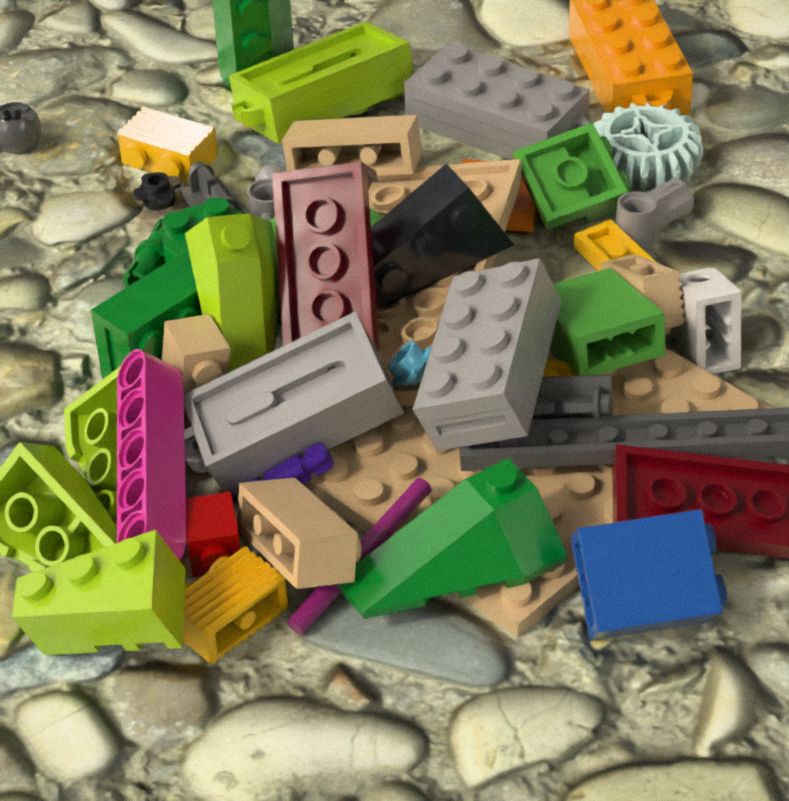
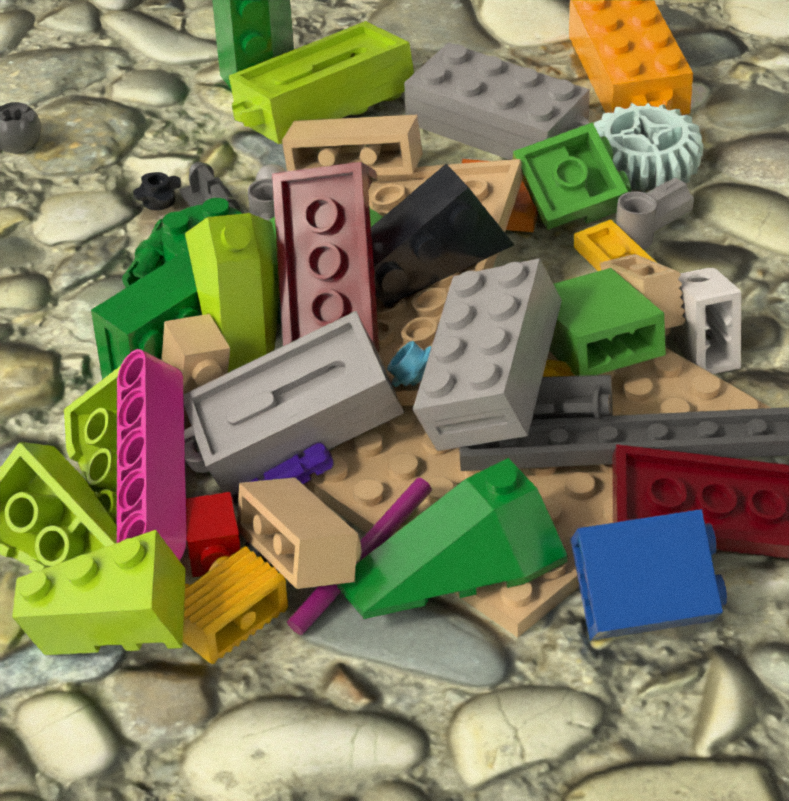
yellow brick [118,107,218,185] -> none

